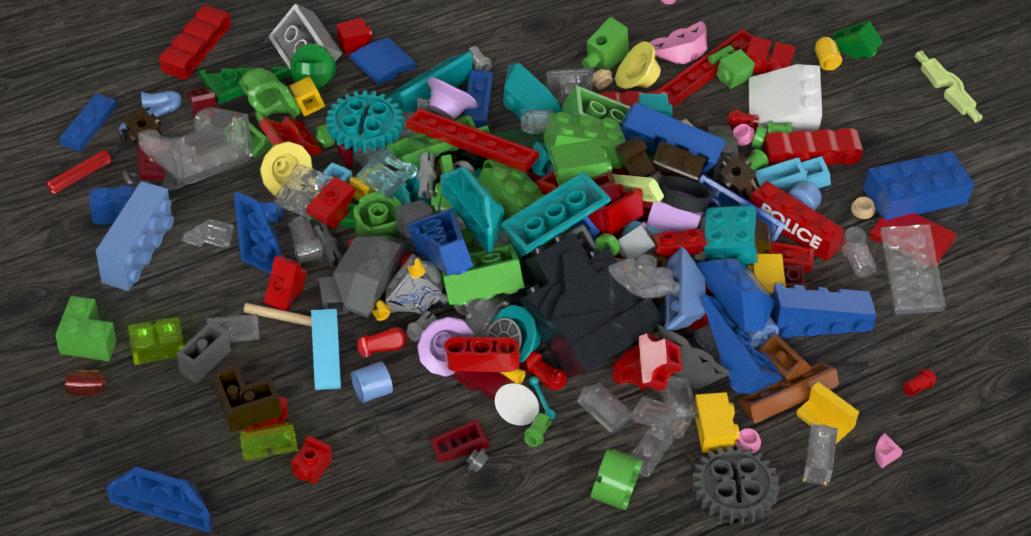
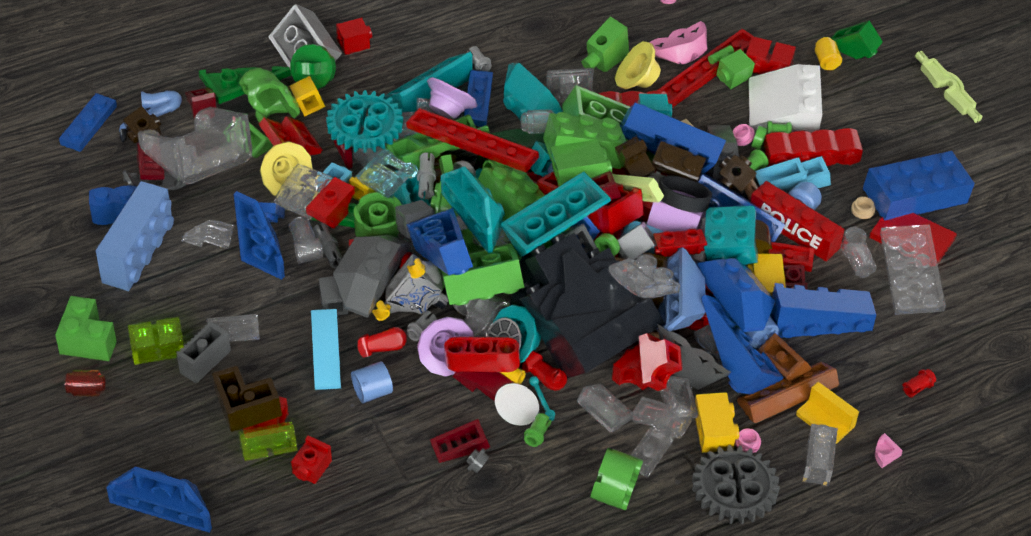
red axle [46,150,111,194] -> none
red brick [159,4,231,80] -> none
tan piece [244,303,312,327] -> none
red brick [264,255,307,311] -> none
bright green tile [316,124,335,149] -> none
blue slope [350,38,416,83] -> none
tan plate [591,69,613,90] -> none
red pin [728,109,759,129] -> none

